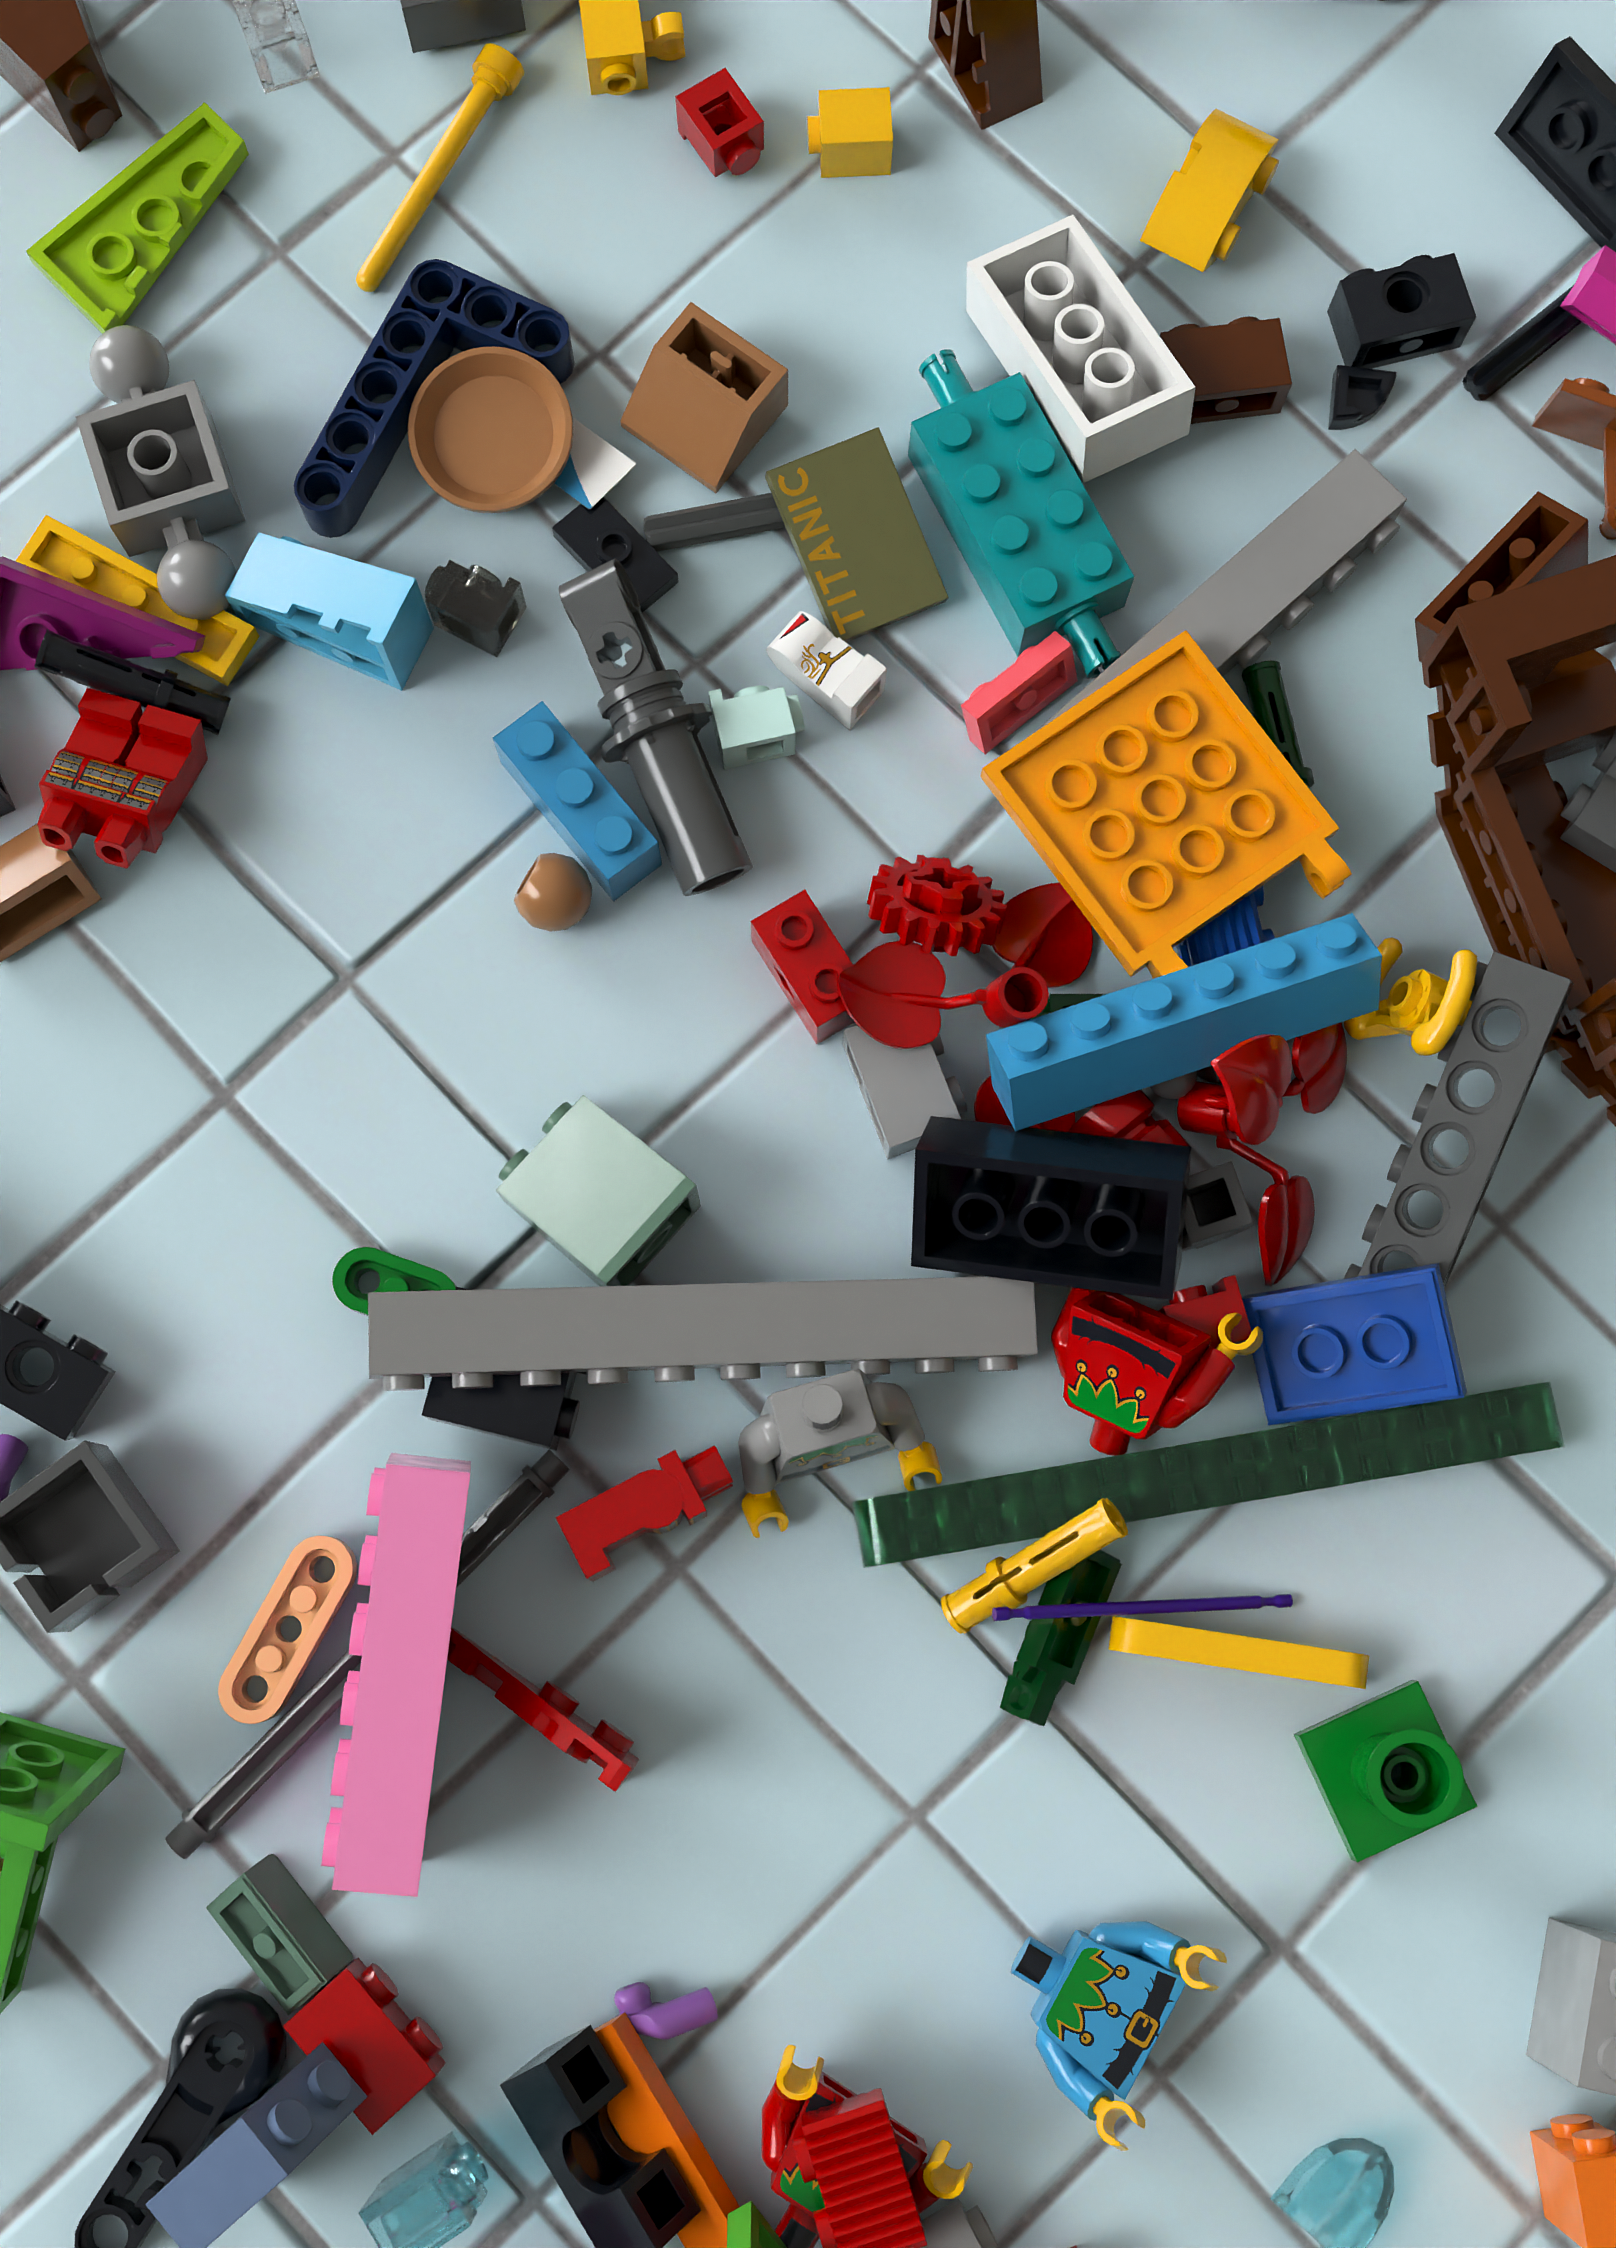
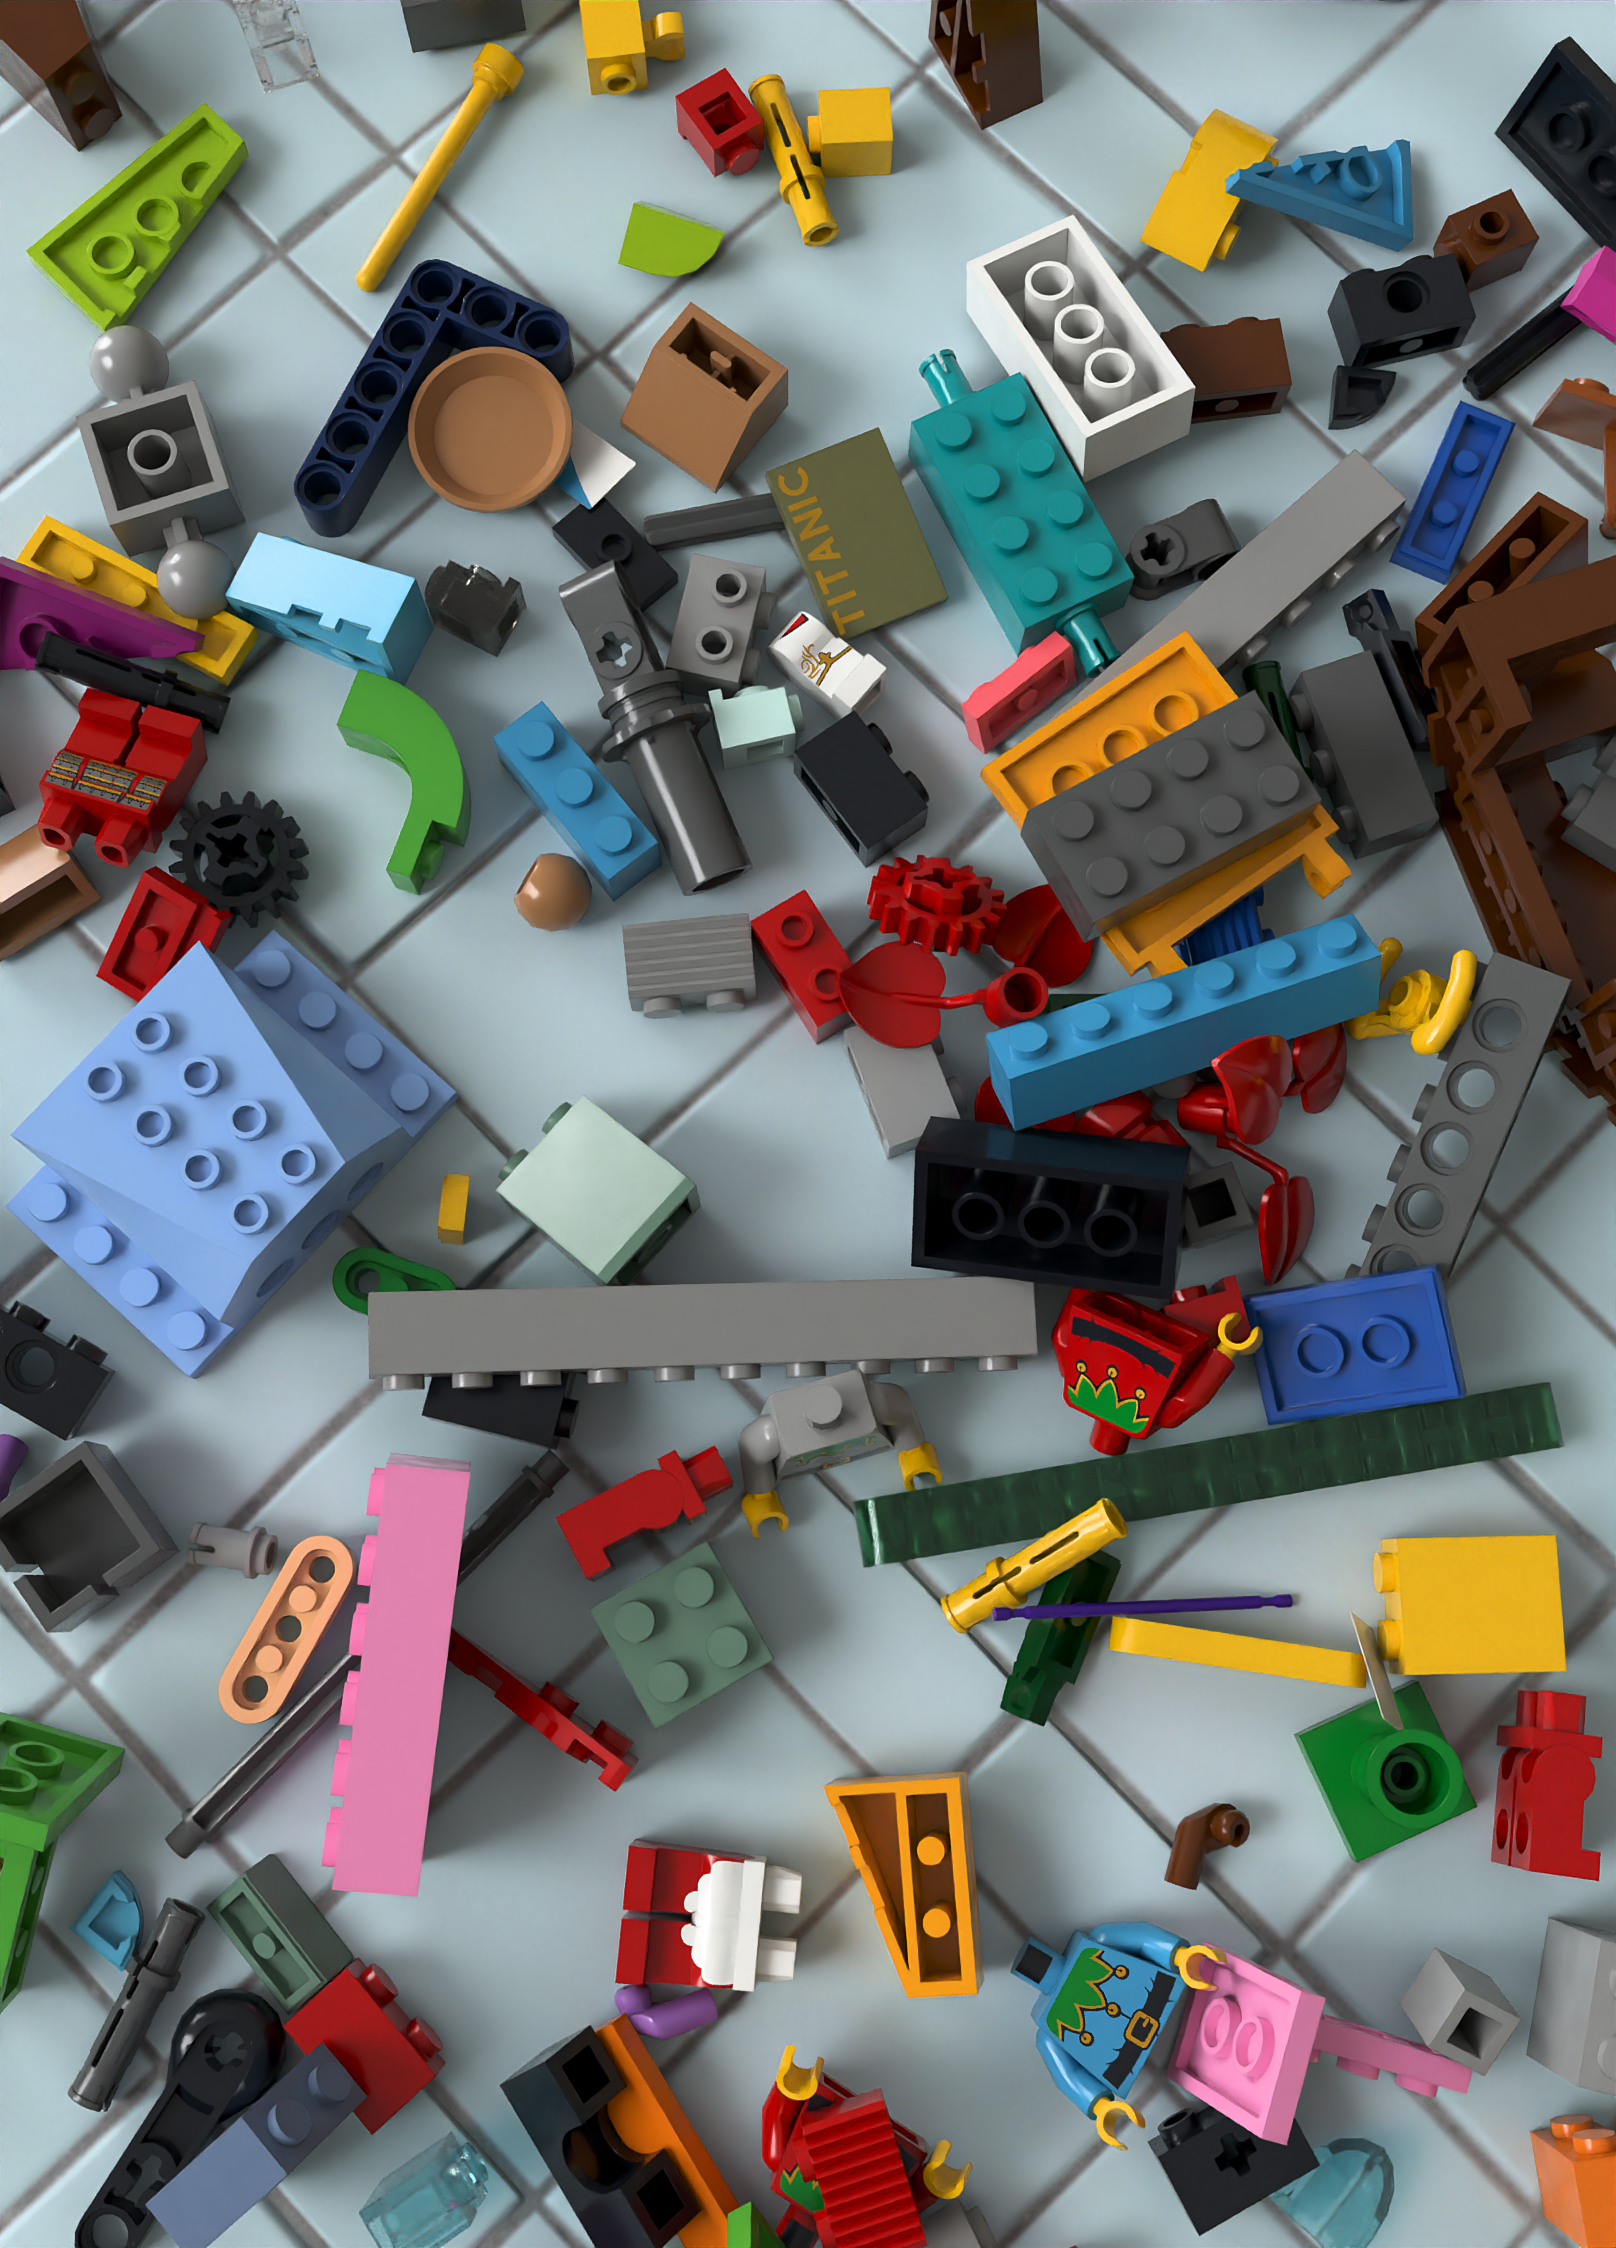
none -> light blue wedge [5,929,460,1379]
none -> dark grey pin [67,1898,206,2112]
none -> medium azure tile [70,1870,144,1972]
none -> red plate [96,866,233,1003]
none -> black gear [168,791,310,929]
none -> light grey pin [187,1522,278,1579]
none -> bright green arch [336,669,472,895]
none -> yellow tile [438,1173,470,1245]
none -> sand green brick [589,1541,774,1729]
none -> hips [615,1839,803,1992]
none -> lime brick [618,201,725,277]
none -> light grey brick [622,913,757,1019]
none -> light grey brick [665,553,775,700]
none -> yellow pin [748,74,839,247]
none -> black brick [794,710,930,868]
none -> light orange wedge [823,1771,984,1998]
none -> dark grey brick [1020,690,1322,944]
none -> dark grey piece [1125,499,1242,601]
none -> black brick [1148,2105,1321,2236]
none -> reddish brown arm [1164,1803,1250,1890]
none -> bright pink piece [1166,1941,1473,2145]
none -> dark azure wing [1225,139,1413,252]
none -> dark grey brick [1287,649,1440,860]
none -> black hinge [1342,589,1439,752]
none -> white sticker [1350,1611,1404,1730]
none -> yellow brick [1373,1535,1567,1675]
none -> blue tile [1389,400,1516,585]
none -> light grey brick [1399,1948,1522,2077]
none -> reddish brown brick [1433,189,1539,293]
none -> red hips [1491,1690,1603,1881]

